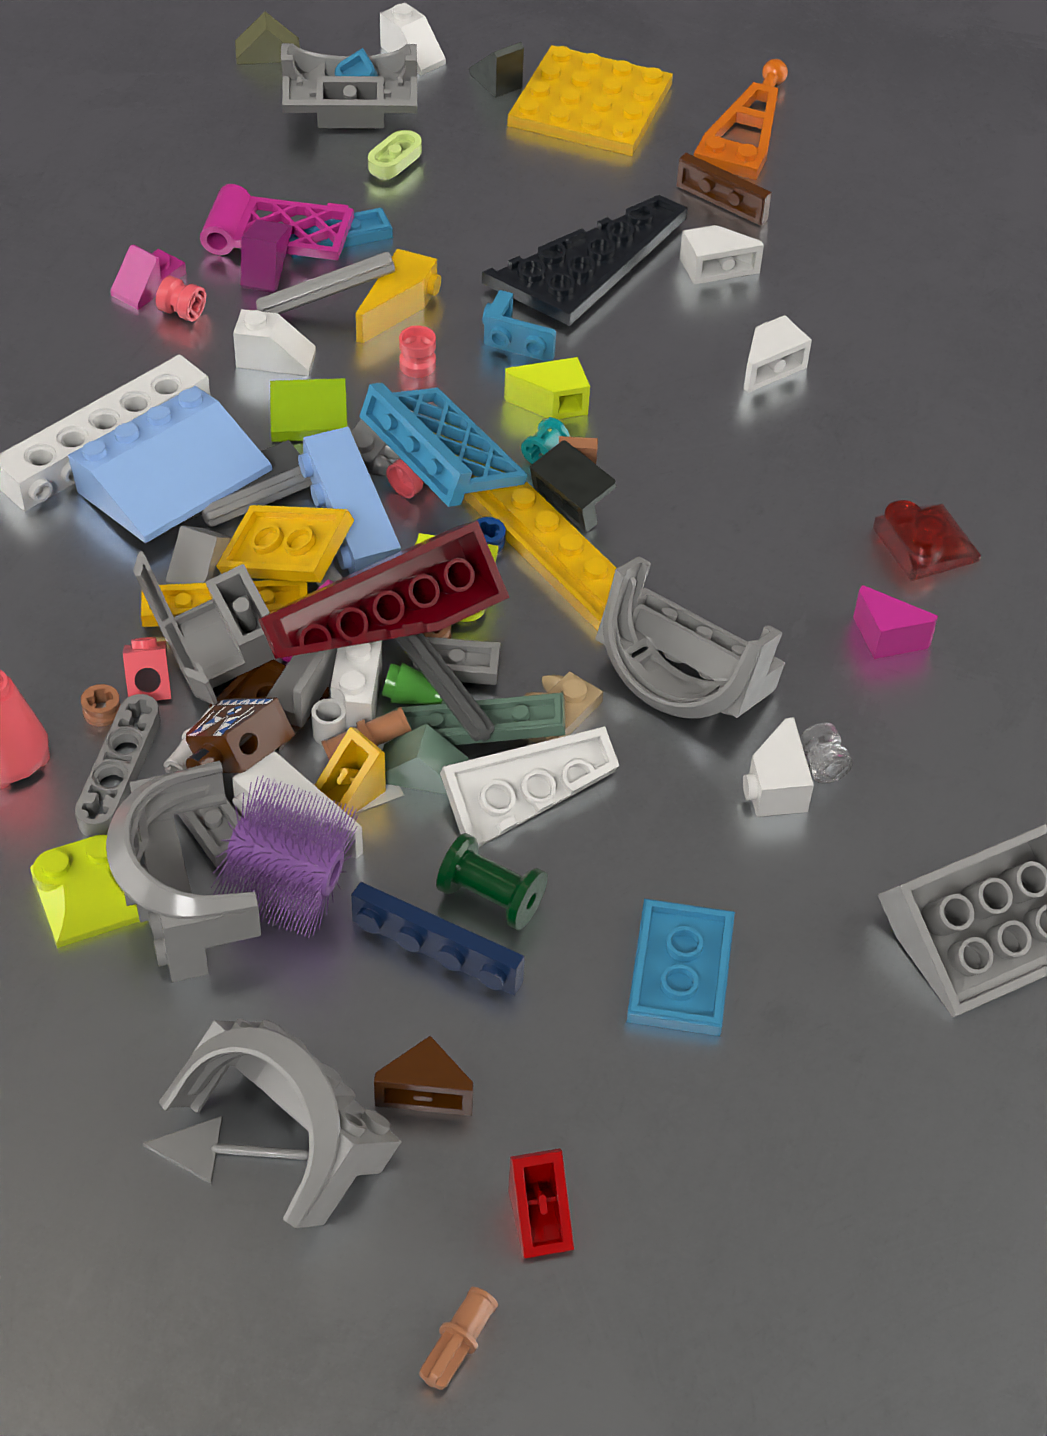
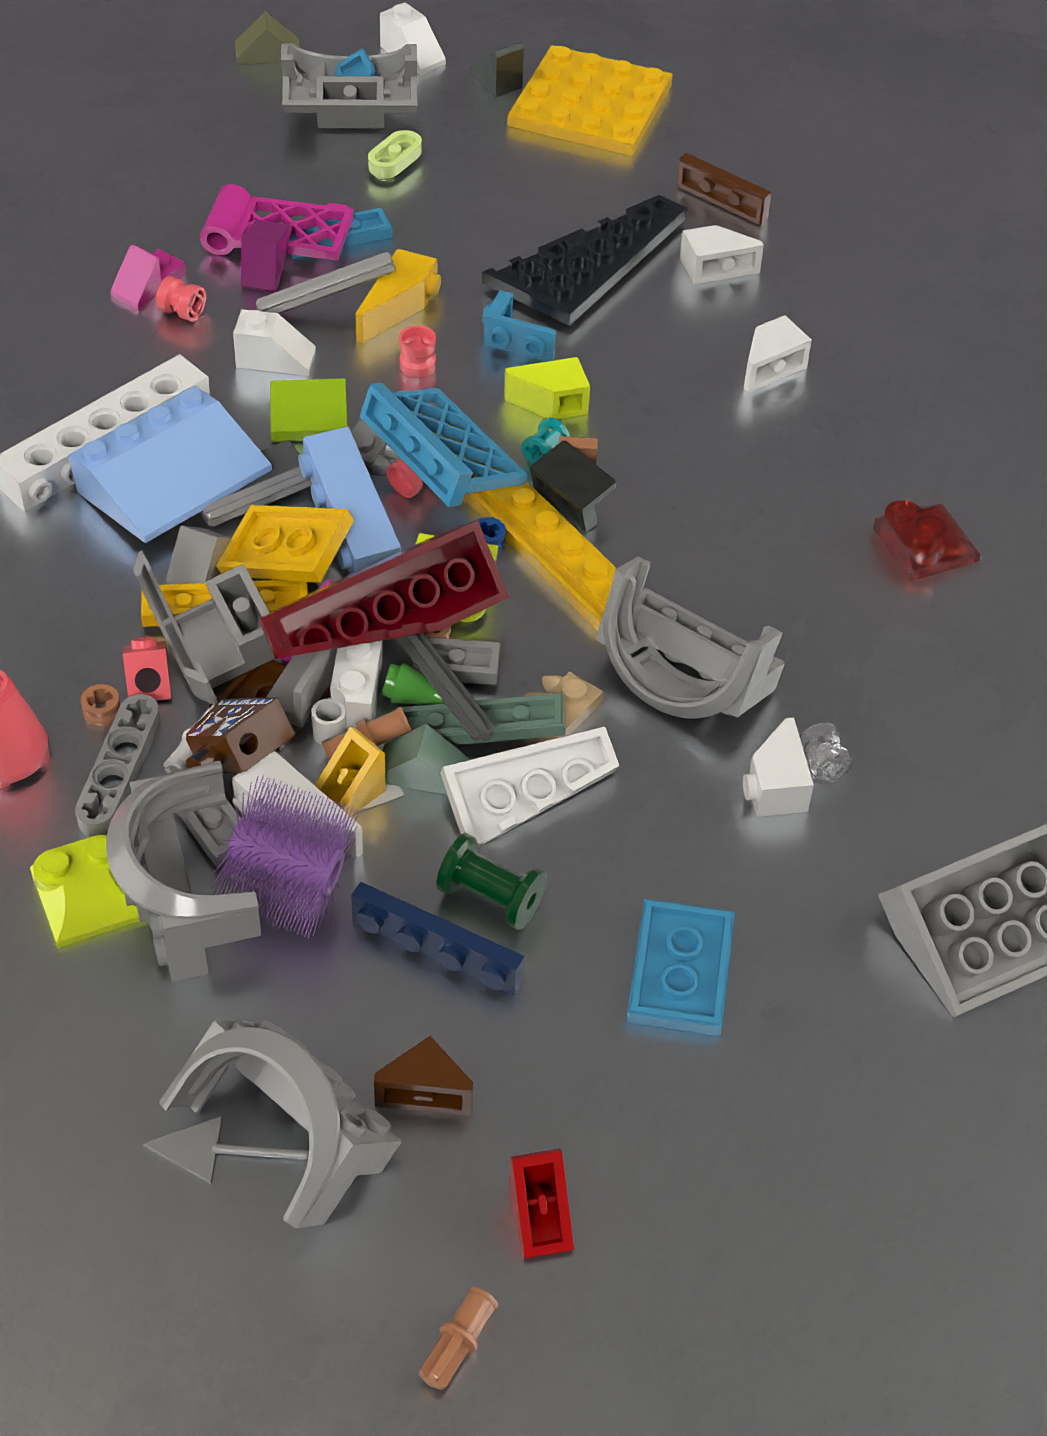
orange plate [694,59,788,180] -> none
dark pink slope [853,585,938,659] -> none

